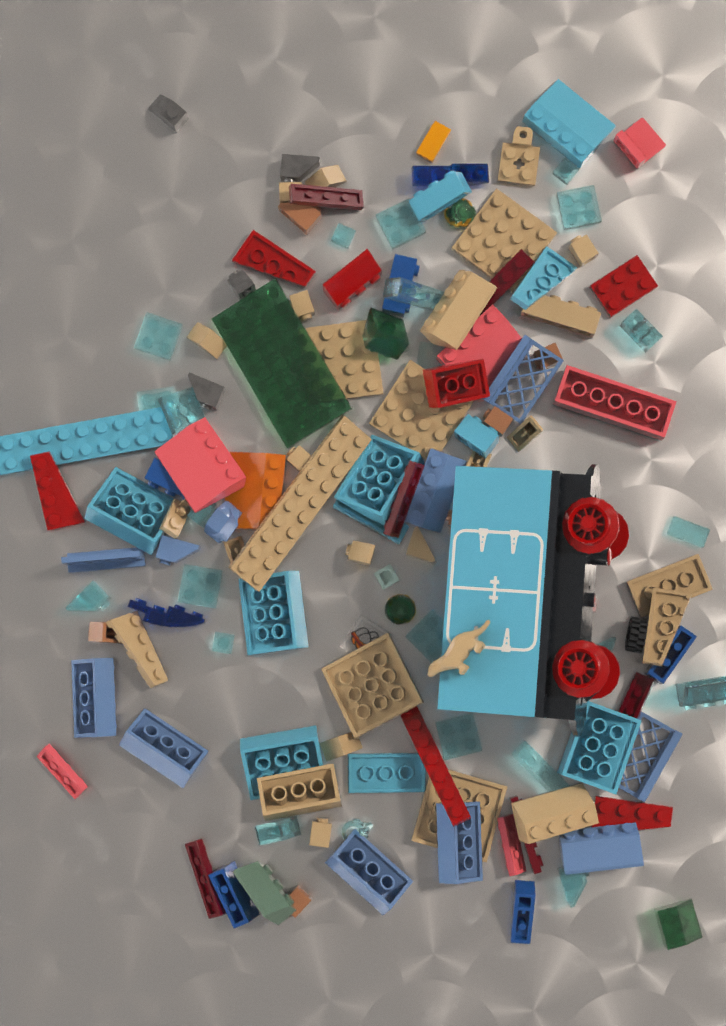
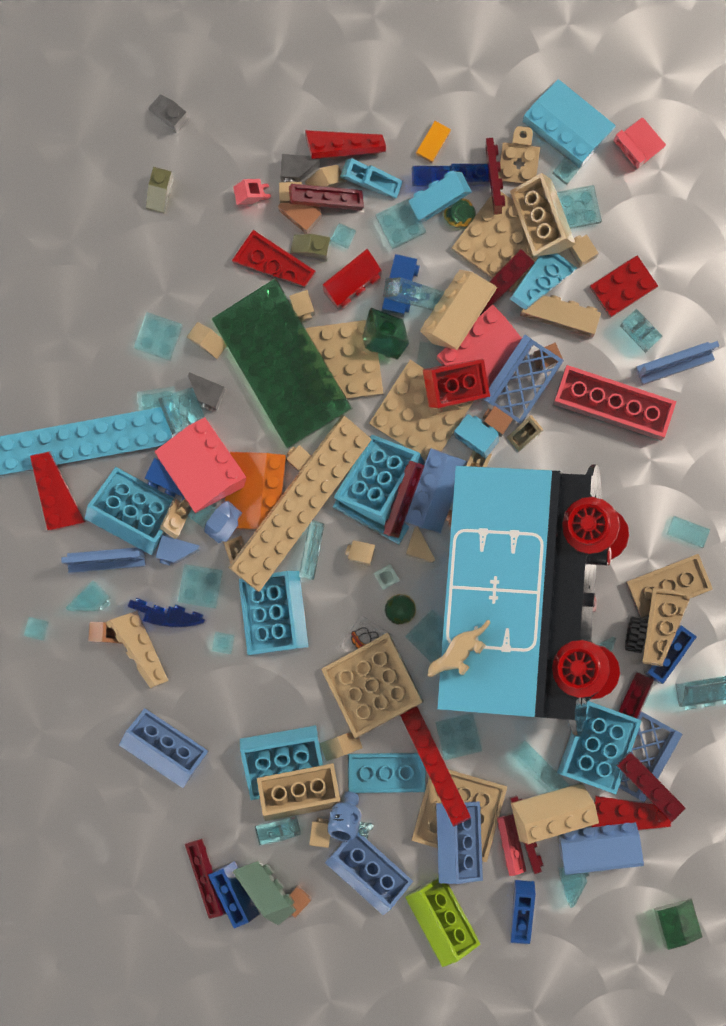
coral plate [36,744,88,799] -> none
medium blue slope [71,658,117,738] -> none
flat silver slope [227,269,256,302] -> none
none -> clear light blue plate [24,617,49,640]
none -> olive slope [146,167,174,213]
none -> coral brick [233,179,271,205]
none -> olive slope [290,234,331,261]
none -> clear light blue tile [299,520,324,580]
none -> red wing [305,130,386,159]
none -> medium blue piece [327,791,362,841]
none -> medium azure slope [340,158,403,198]
none -> lime slope [405,877,481,967]
none -> dark red plate [485,138,505,215]
none -> tan slope [510,173,576,257]
none -> dark red plate [616,752,686,822]
none -> medium blue fence [636,341,719,385]

